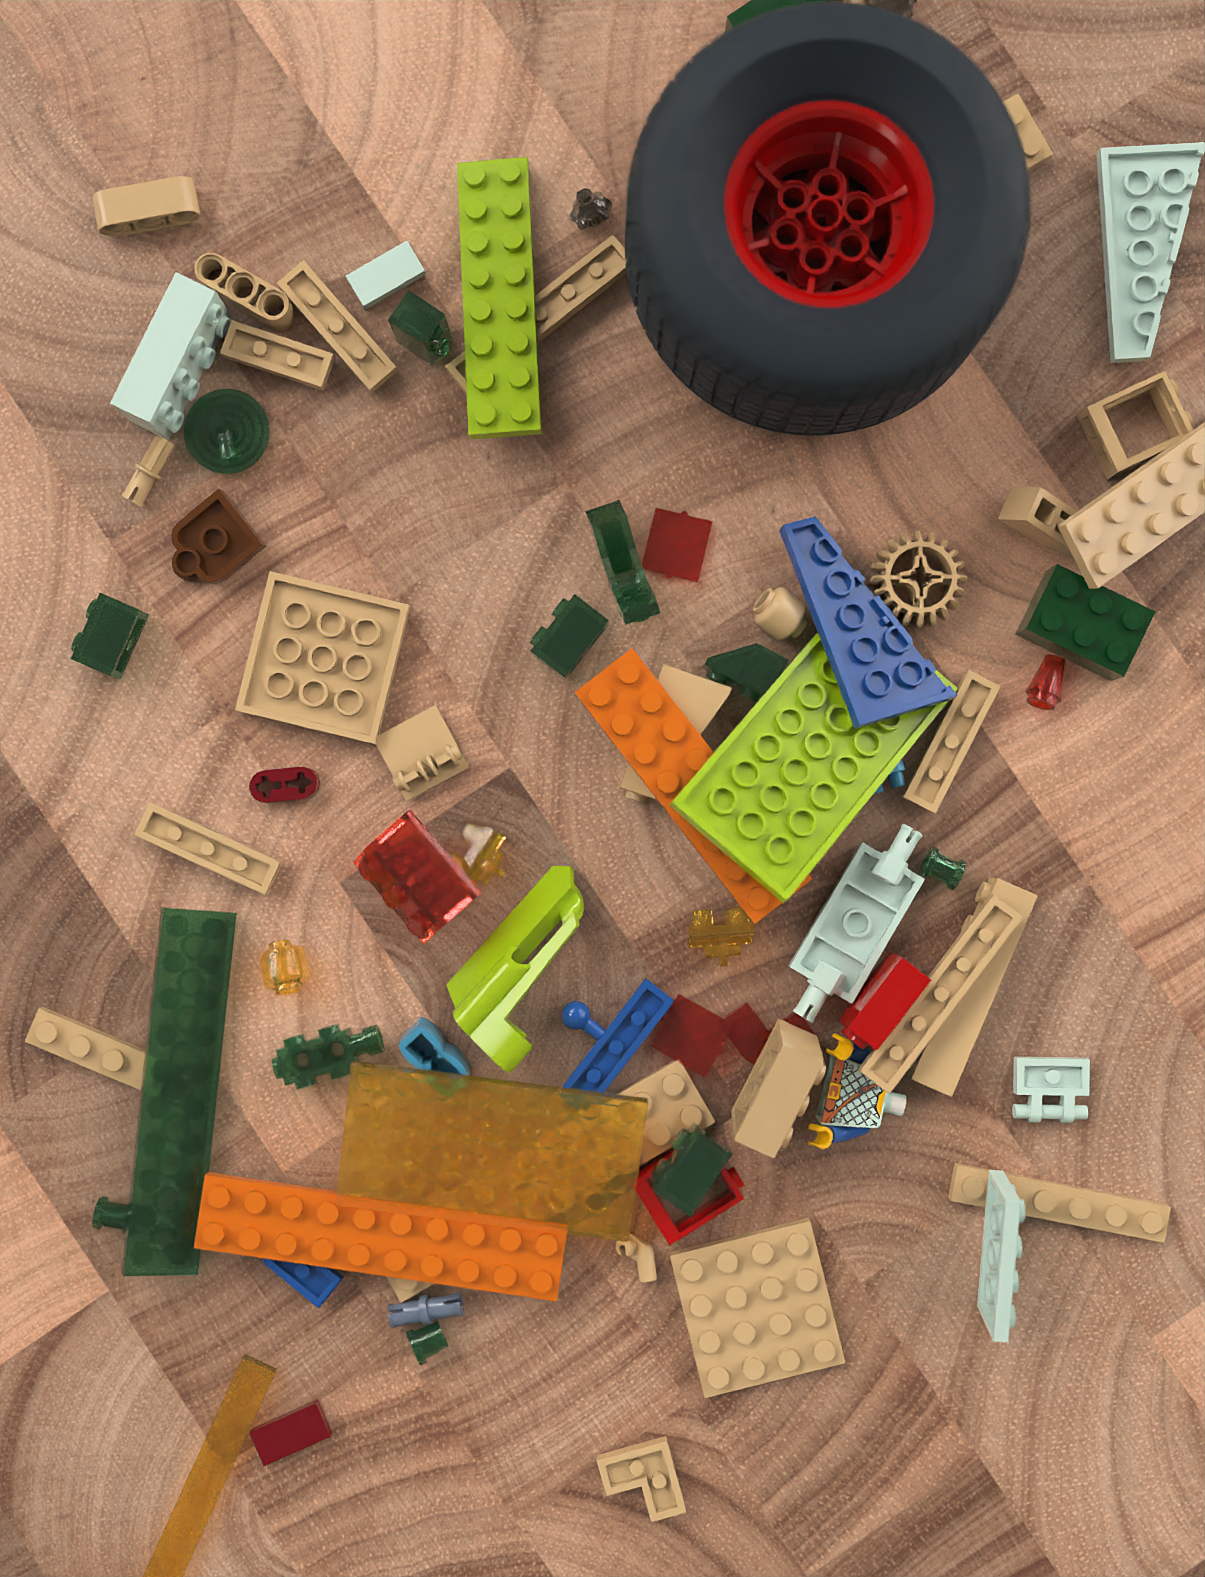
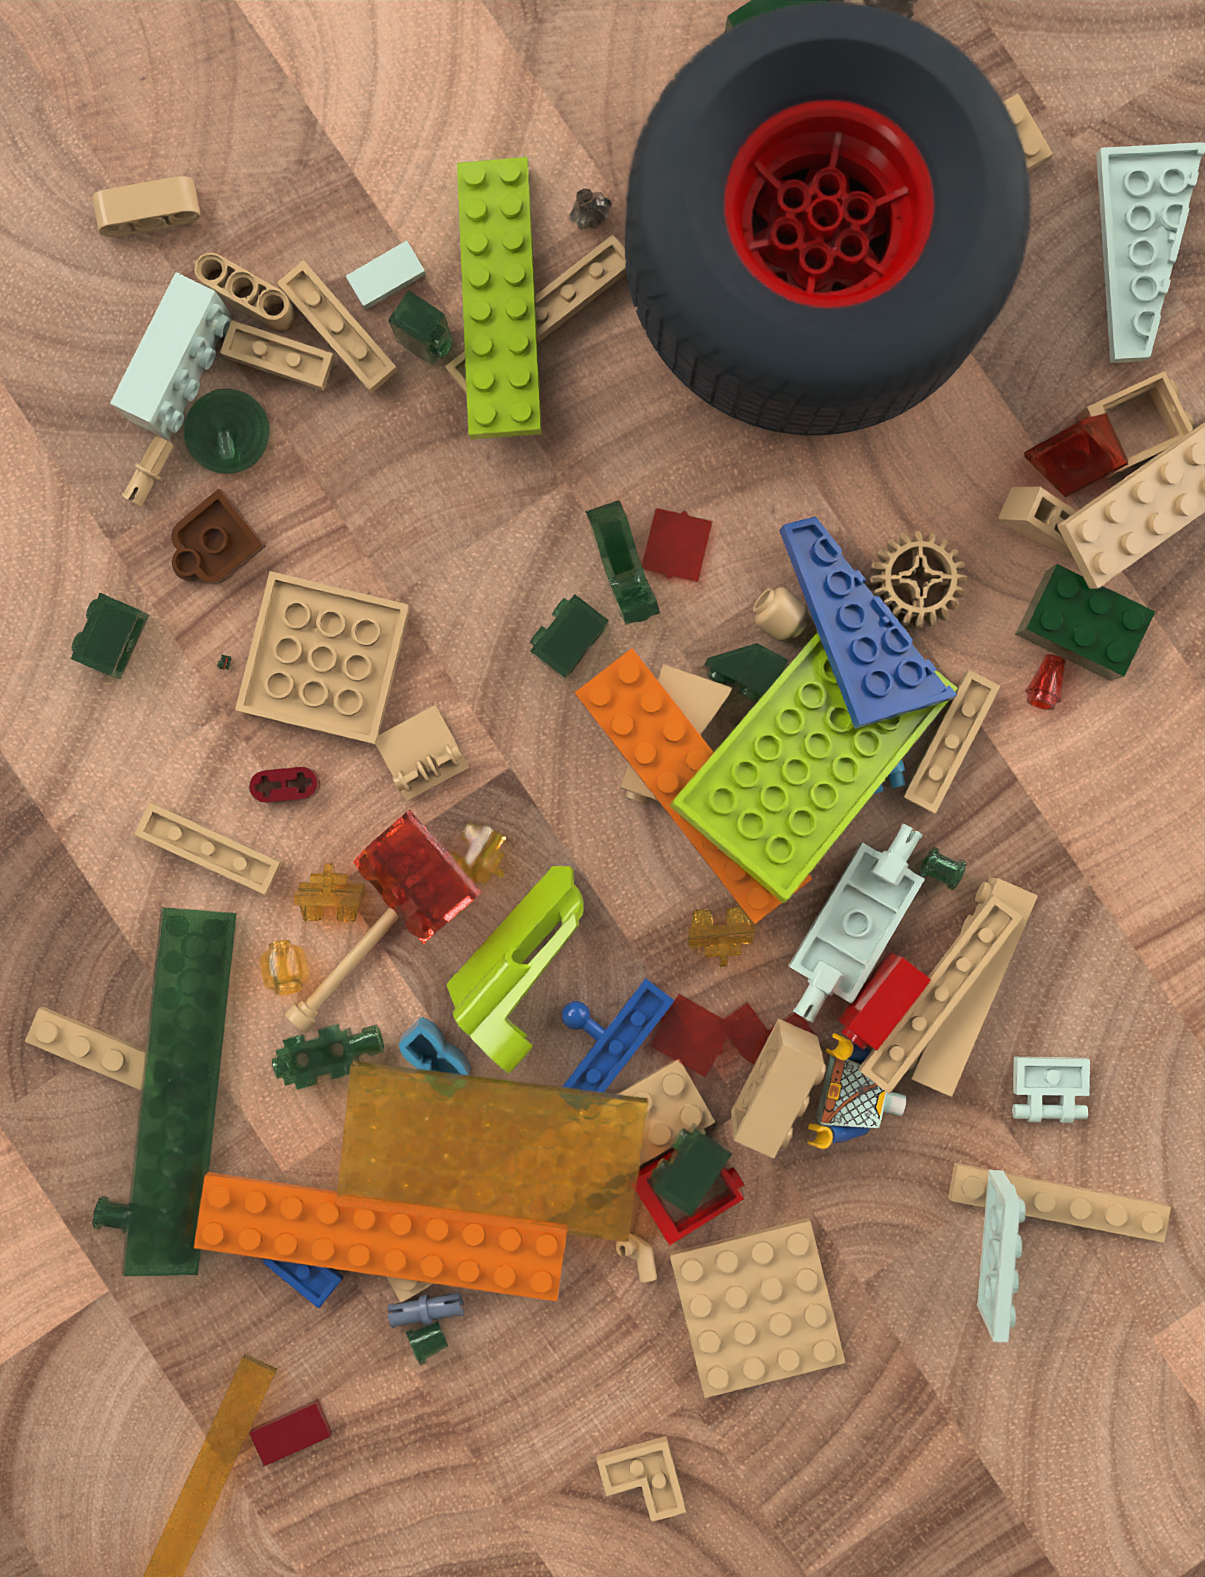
none -> clear green piece [217,655,231,670]
none -> tan piece [285,892,414,1033]
none -> clear yellow hips [294,863,365,922]
none -> clear red slope [1024,413,1129,497]

